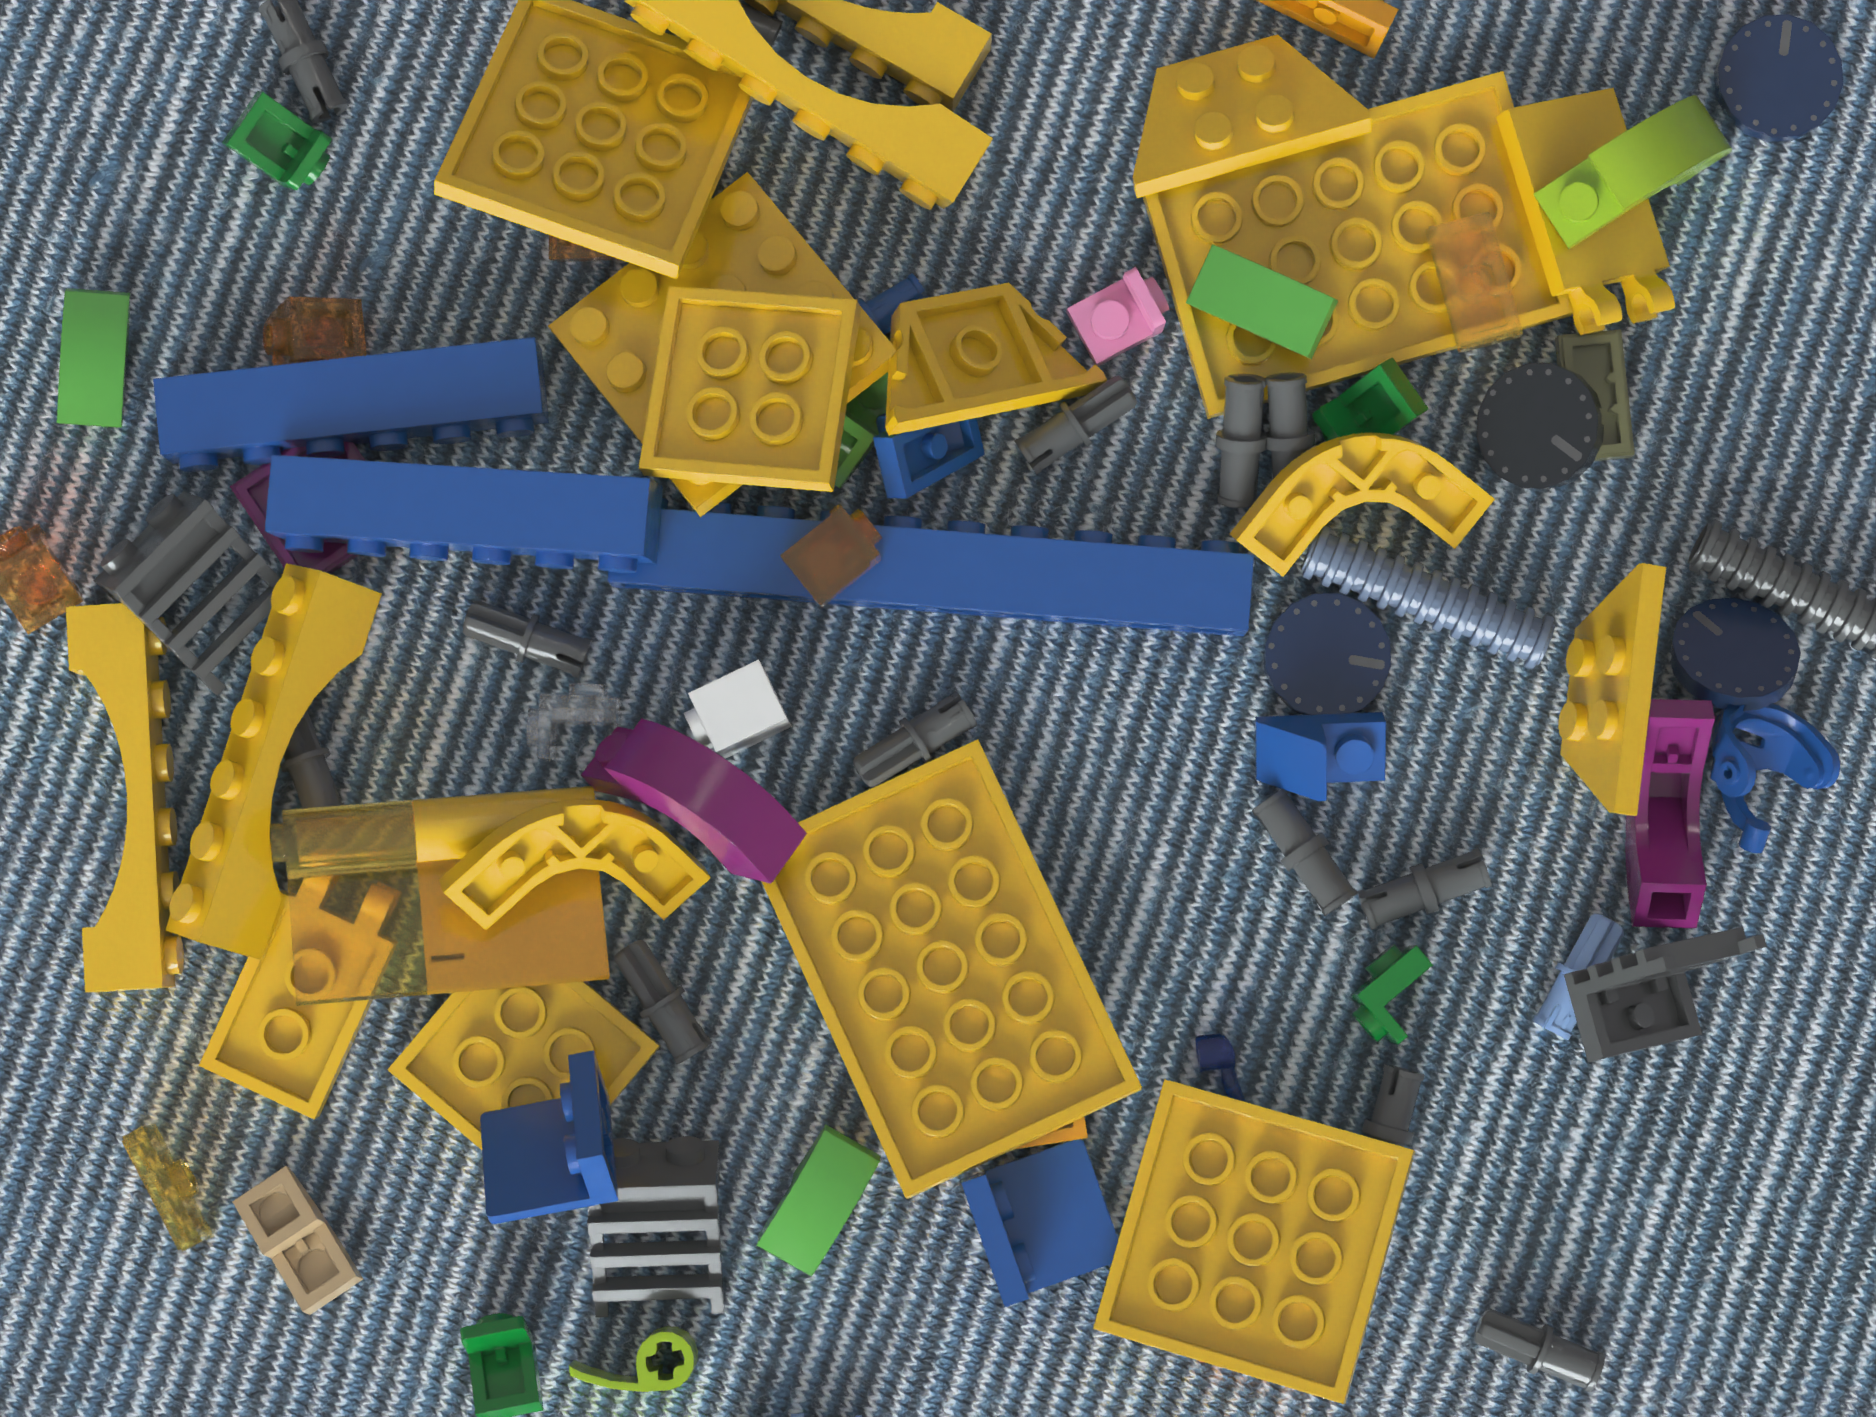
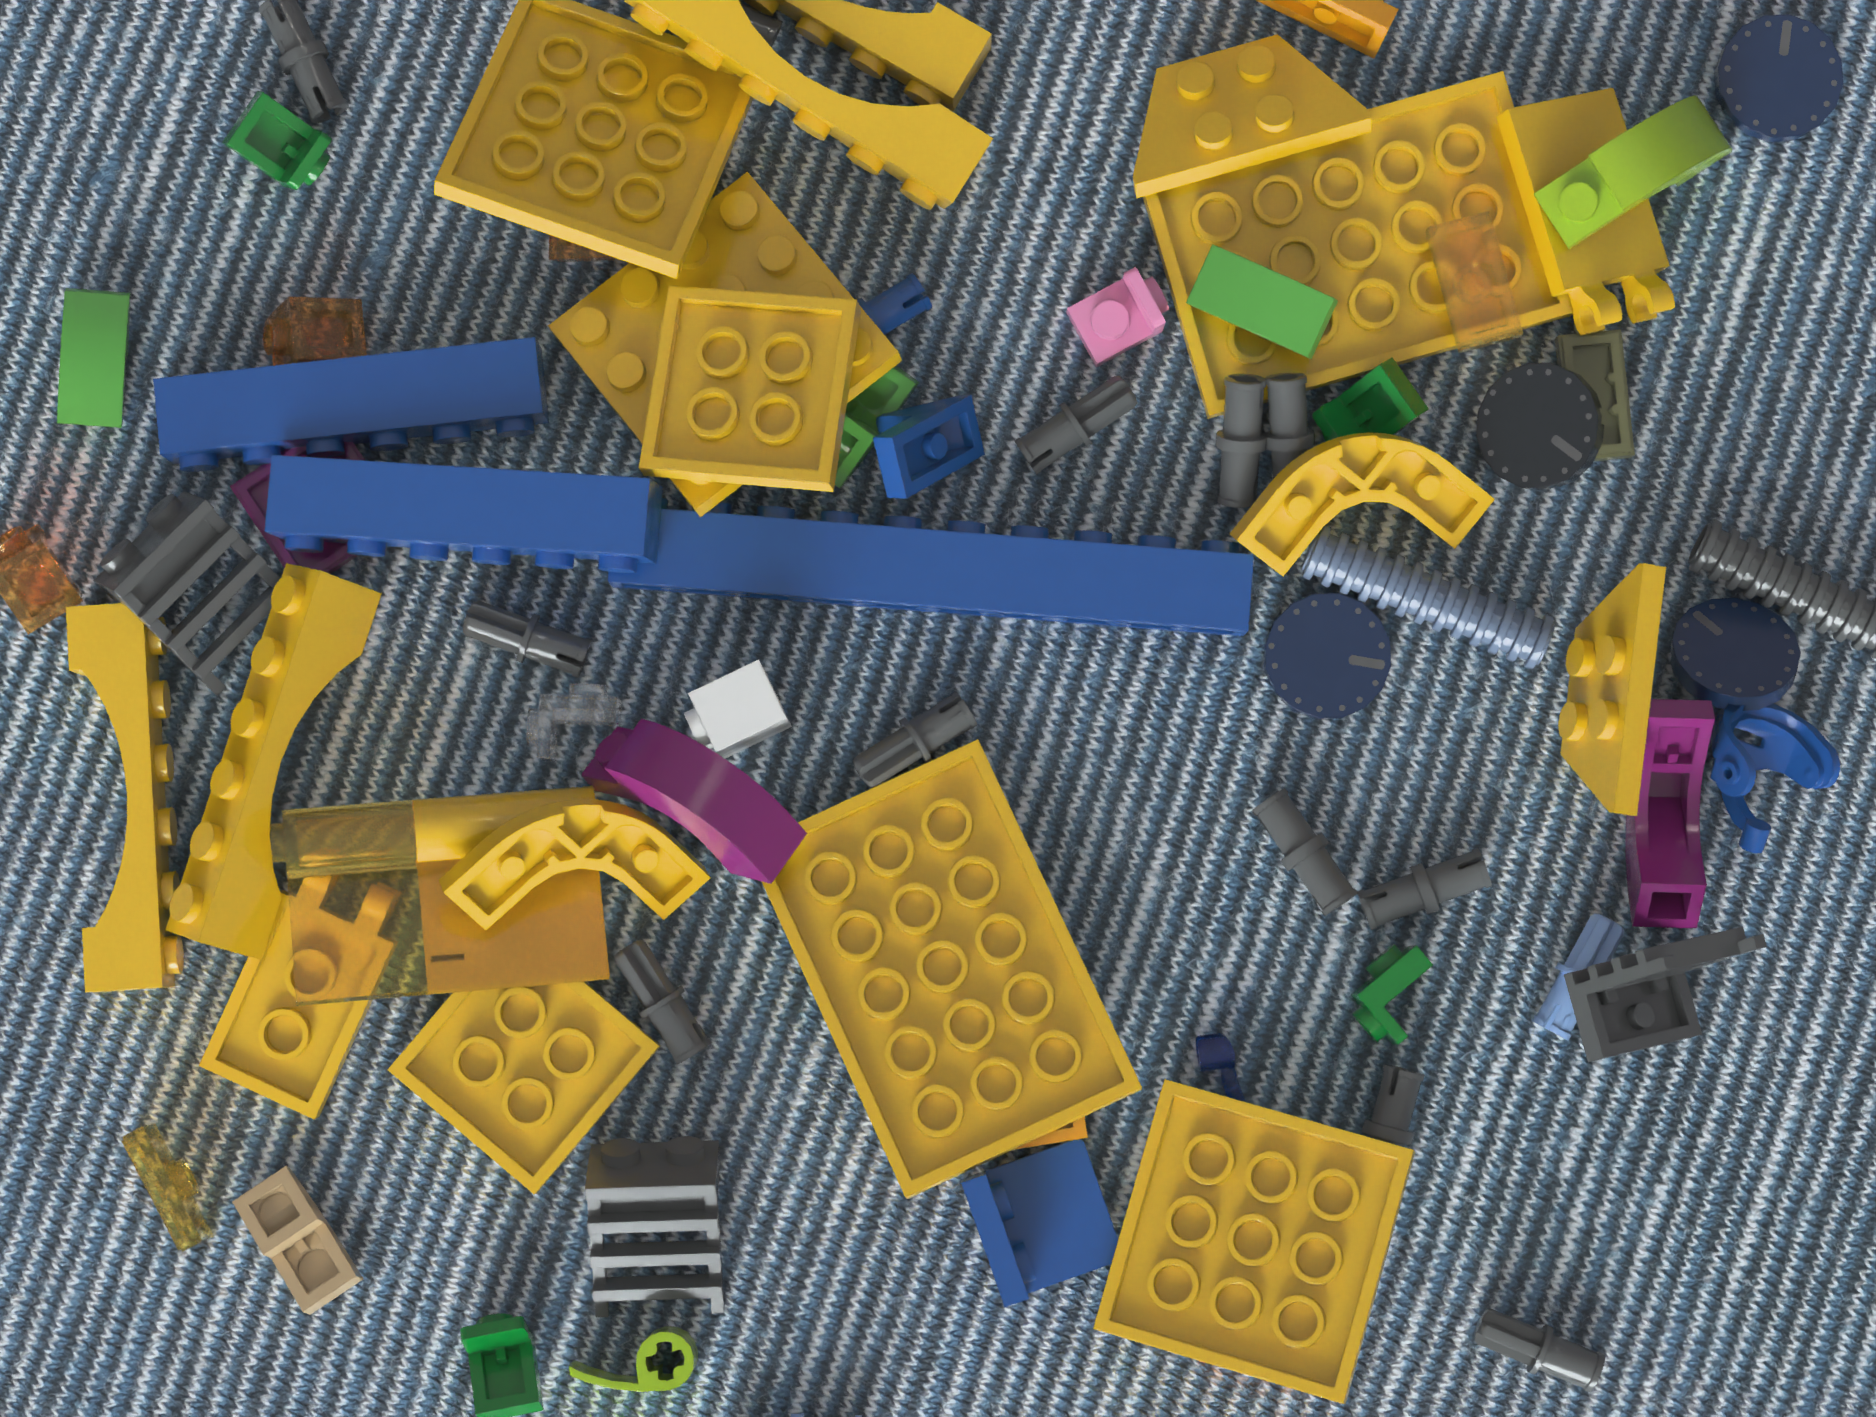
dark grey axle [280,711,346,824] -> none
blue bracket [480,1050,619,1224] -> none
bright green slope [756,1124,881,1276] -> none
clear orange bracket [780,503,883,608] -> none
yellow wing [885,282,1107,436] -> none
blue slope [1255,712,1386,801] -> none

